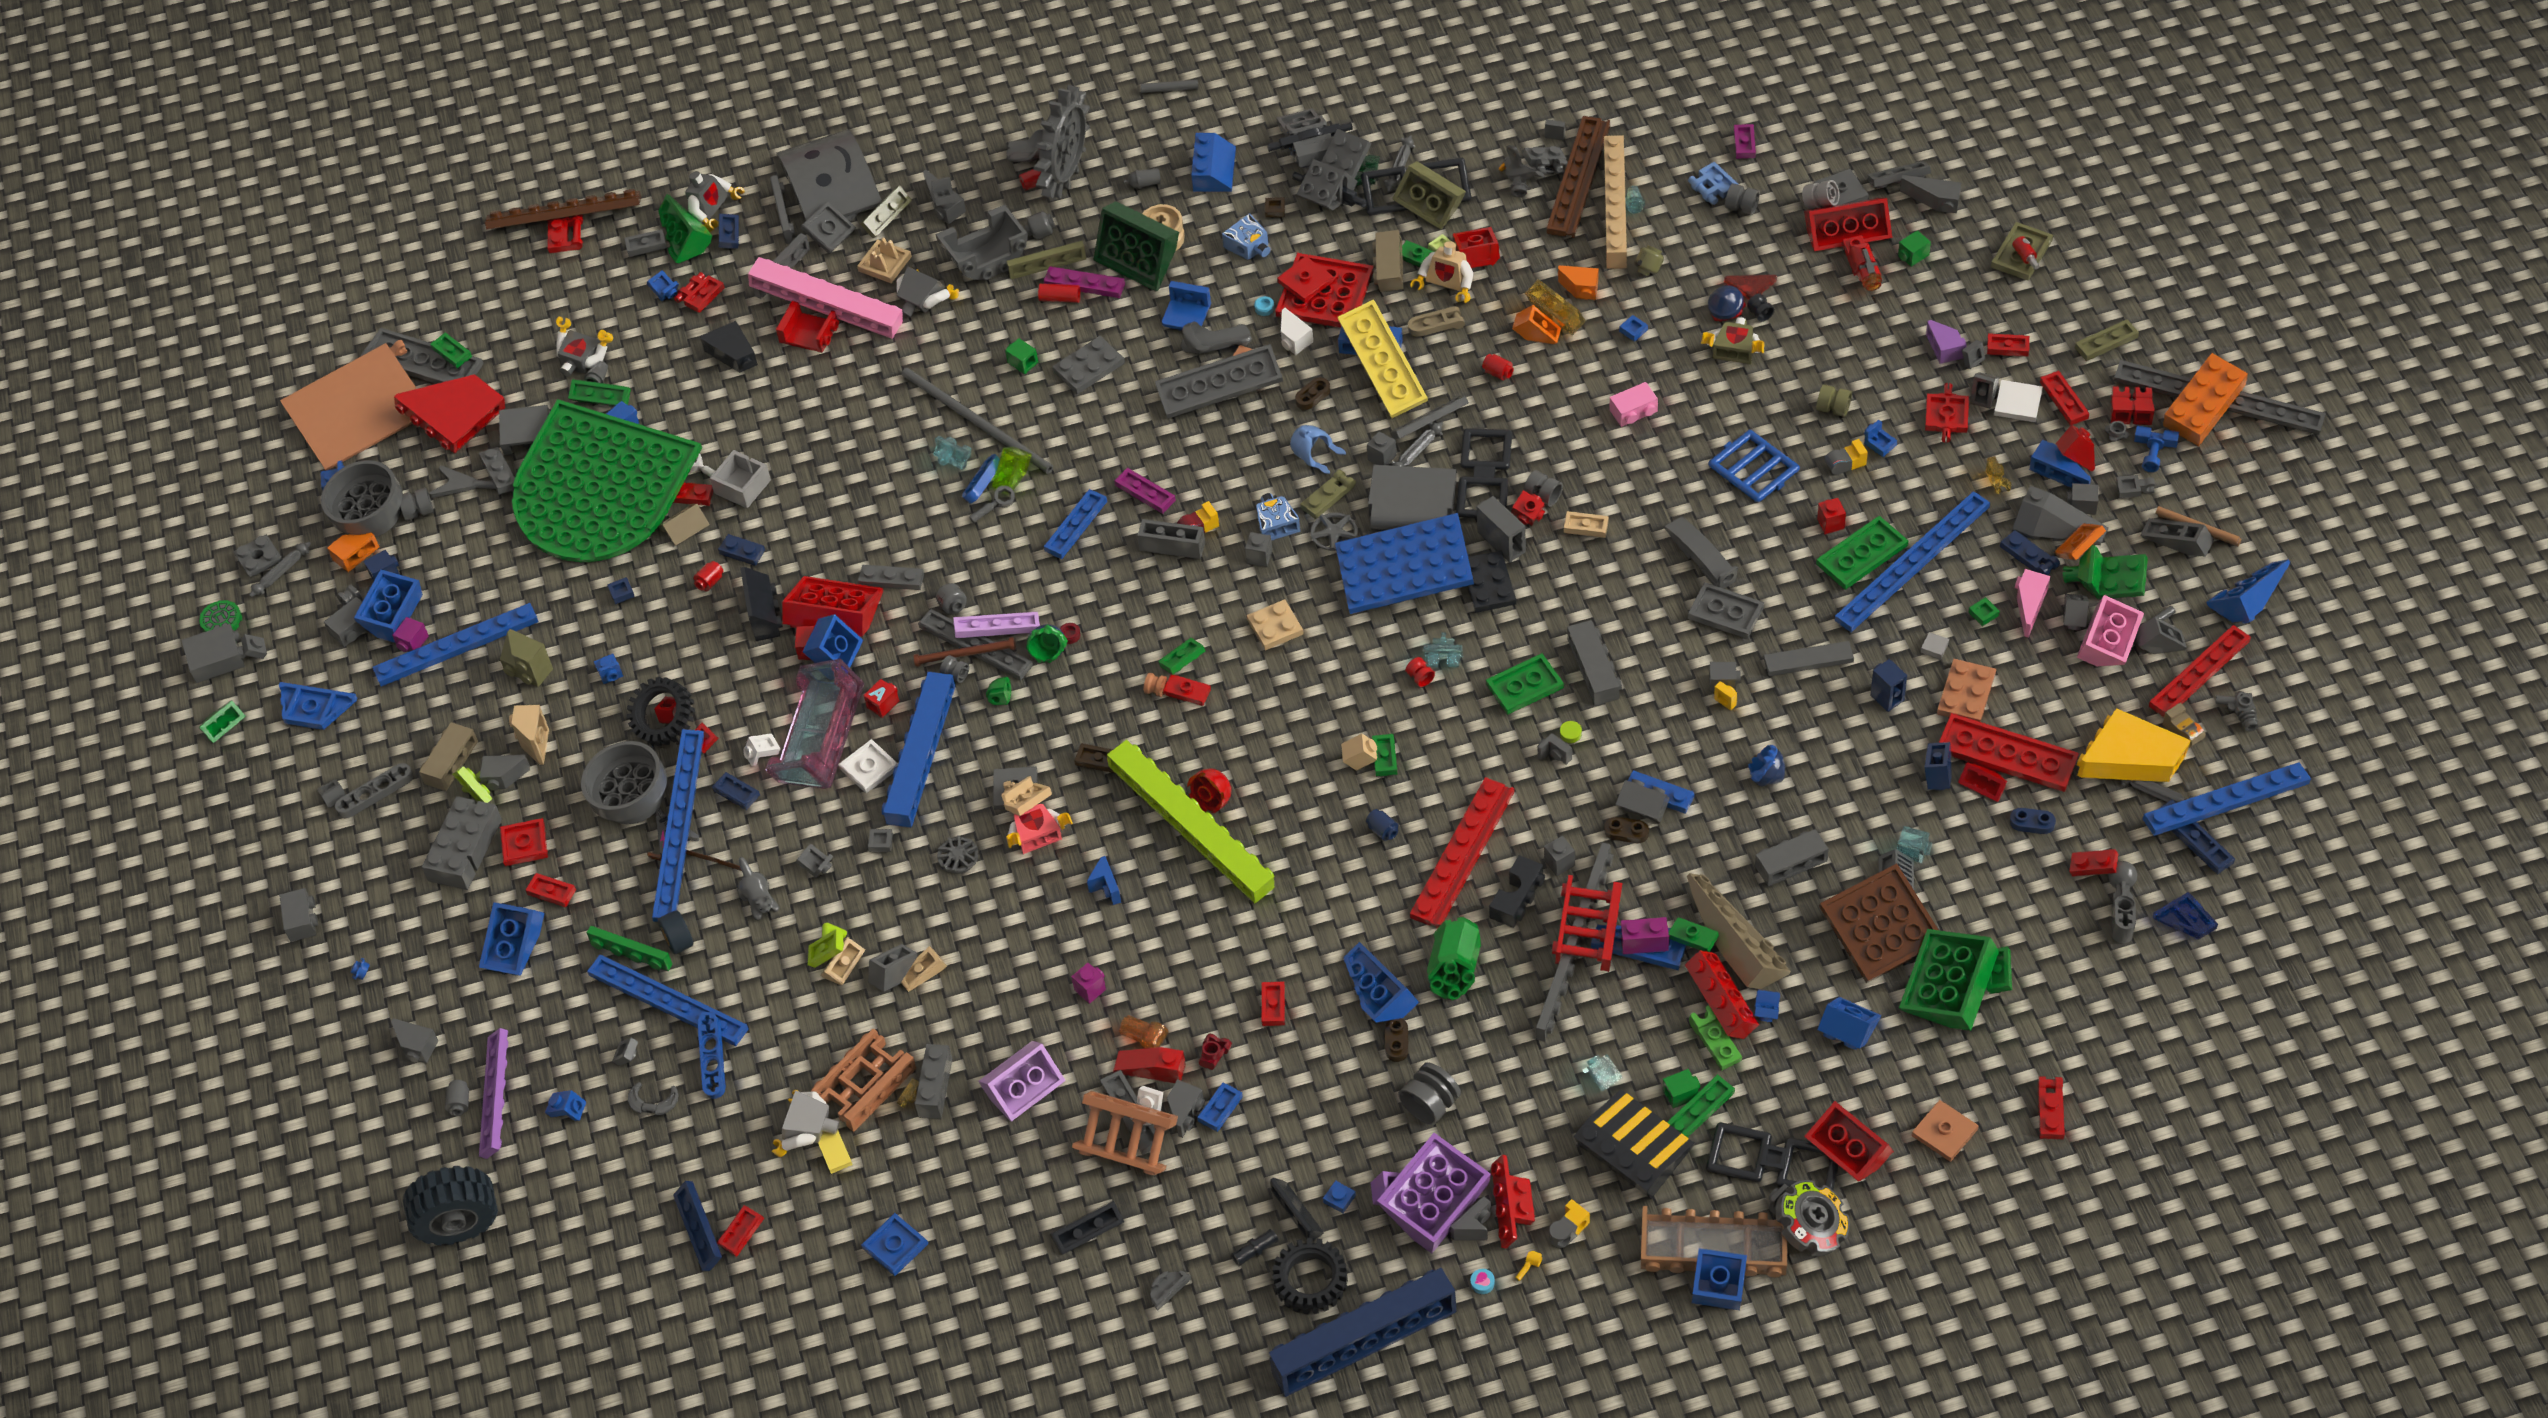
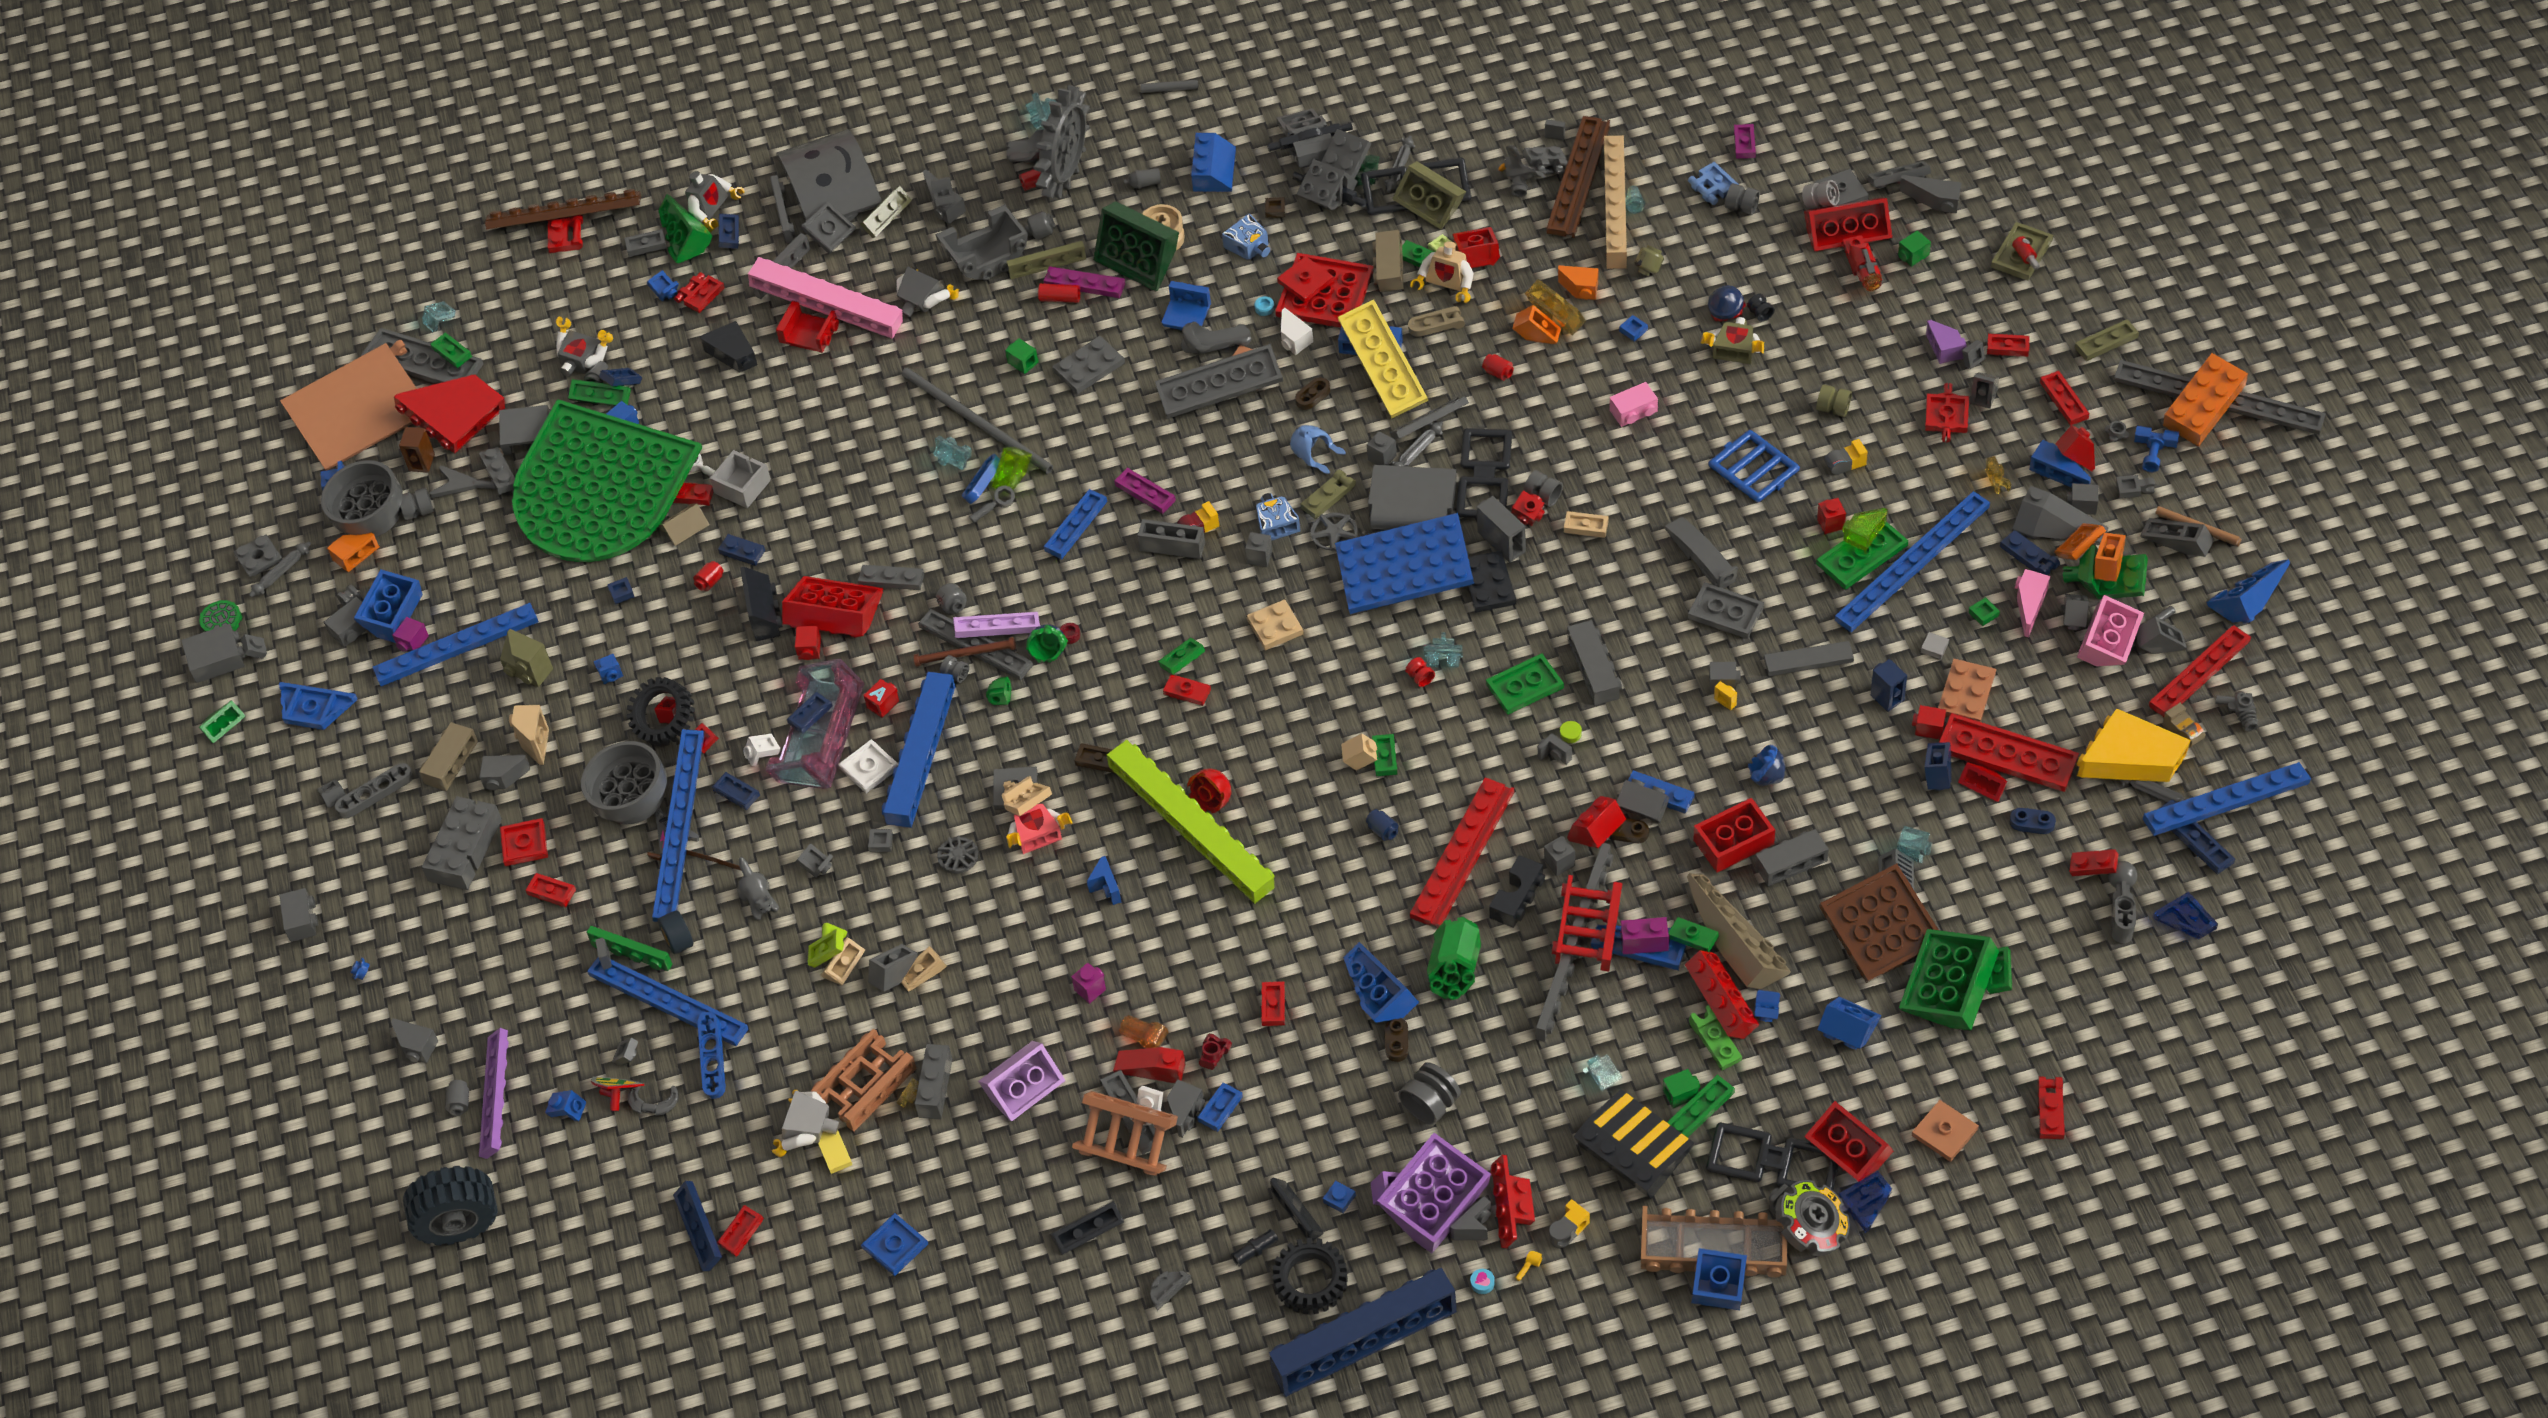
dark blue brick [363,550,399,581] -> none
lime plate [452,766,493,803] -> none
blue slope [479,902,545,976] -> none
blue brick [803,614,863,677] -> none
tan plate [857,237,912,284] -> none
nougat wheel [1143,673,1167,697] -> none
clear red tile [1724,275,1777,299] -> none
blue bracket [1864,420,1897,457] -> none
white tile [1994,380,2043,422] -> none
red legs [2111,386,2154,425] -> none
none -> reddish brown brick [399,427,435,473]
none -> clear light blue bracket [422,301,456,332]
none -> shield [591,1077,644,1111]
none -> dark grey tile [595,938,612,970]
none -> dark blue plate [599,368,642,386]
none -> dark blue plate [787,692,833,734]
none -> clear light blue hips [1025,92,1057,129]
none -> red slope [1567,796,1626,848]
none -> red brick [1693,798,1775,873]
none -> clear blue wing [1839,1171,1892,1233]
none -> clear neon green slope [1842,508,1888,551]
none -> red brick [1912,705,1946,739]
none -> orange slope [2094,533,2126,582]

